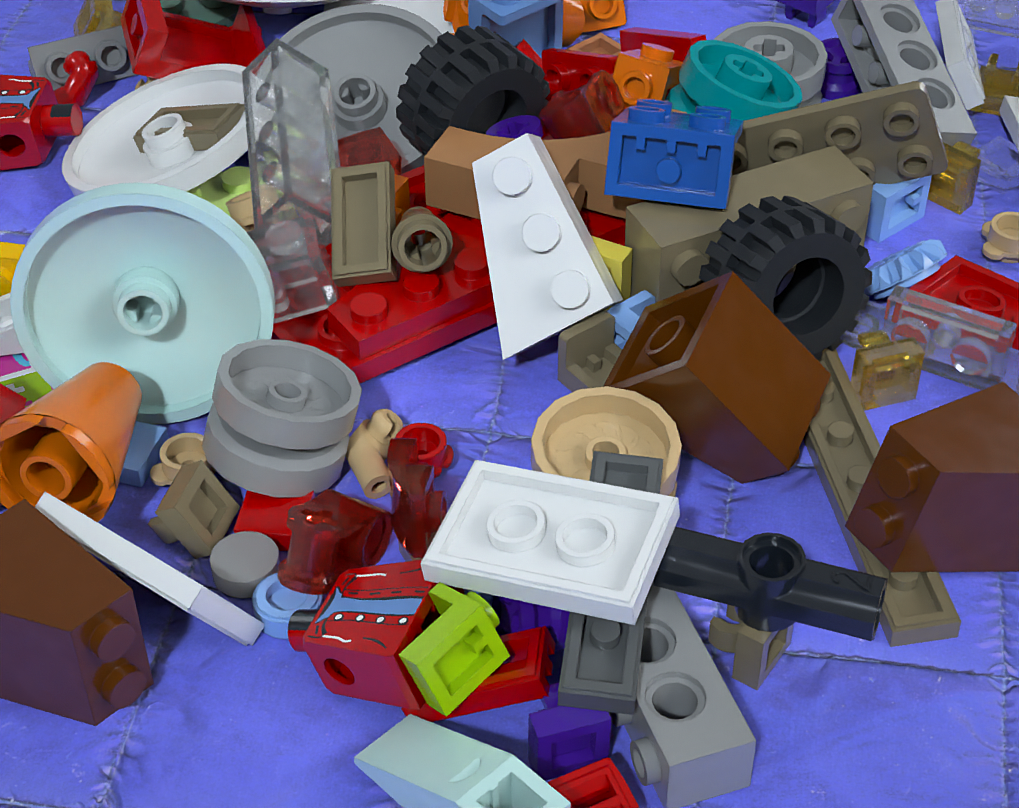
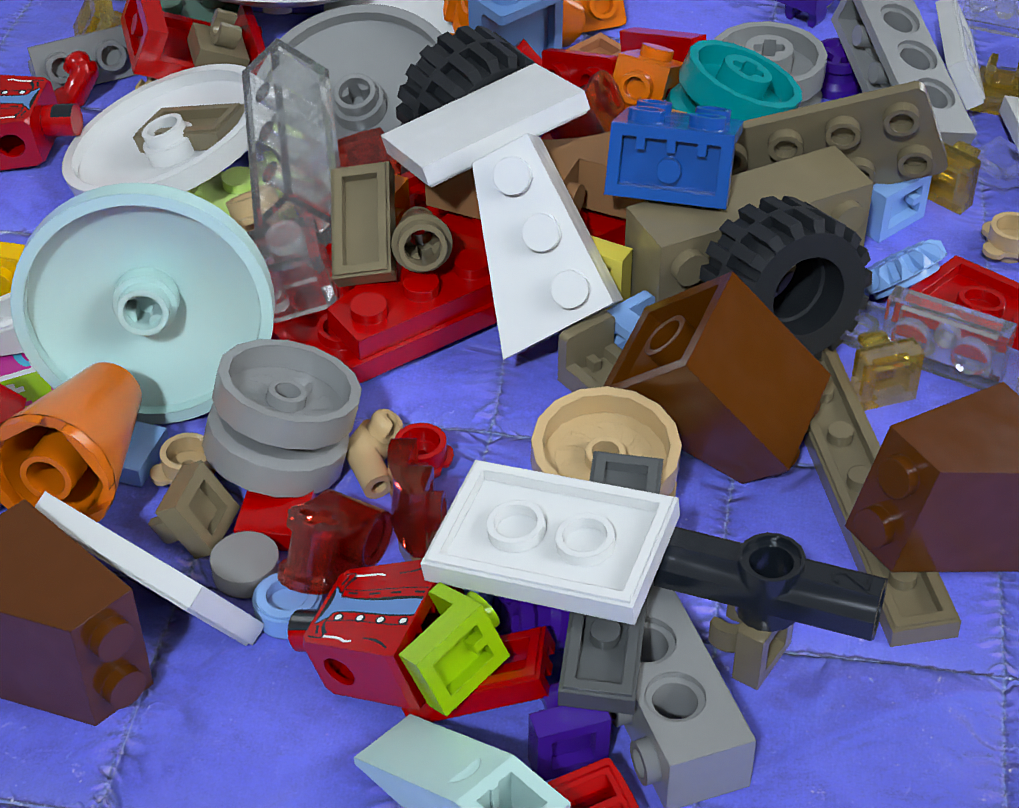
none -> dark tan tile [187,8,250,67]
none -> white tile [381,63,590,187]

